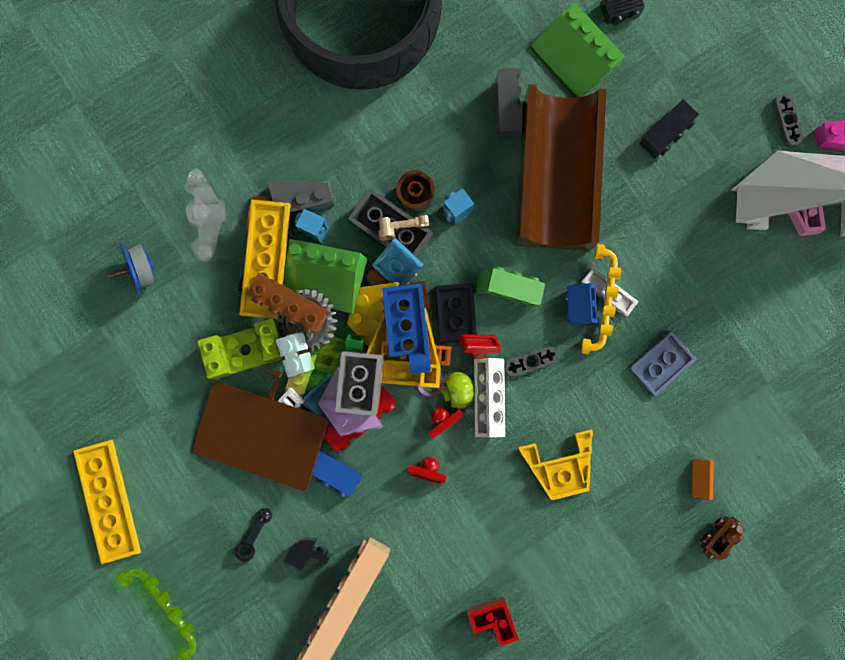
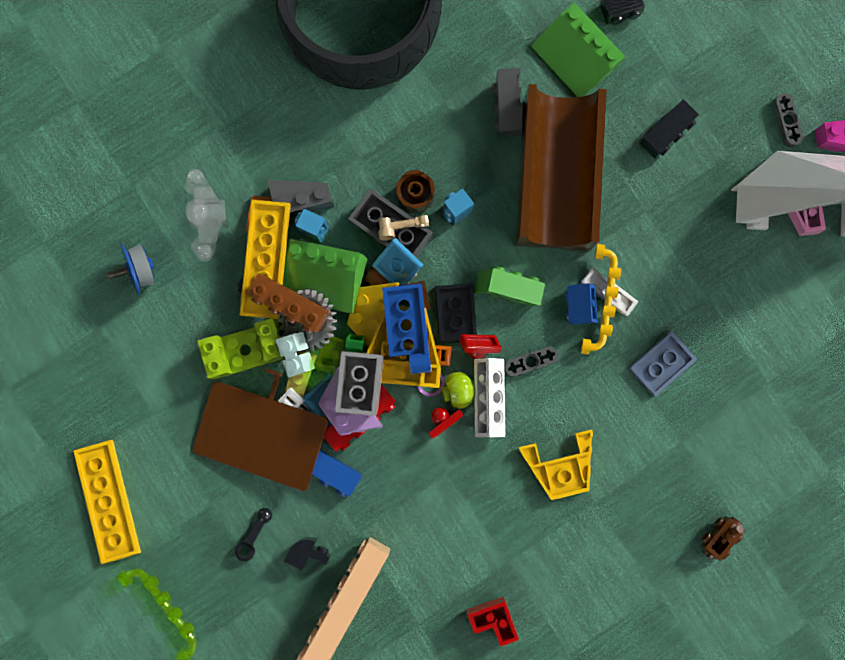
red tile [407,456,447,485] -> none
orange slope [692,459,714,500] -> none

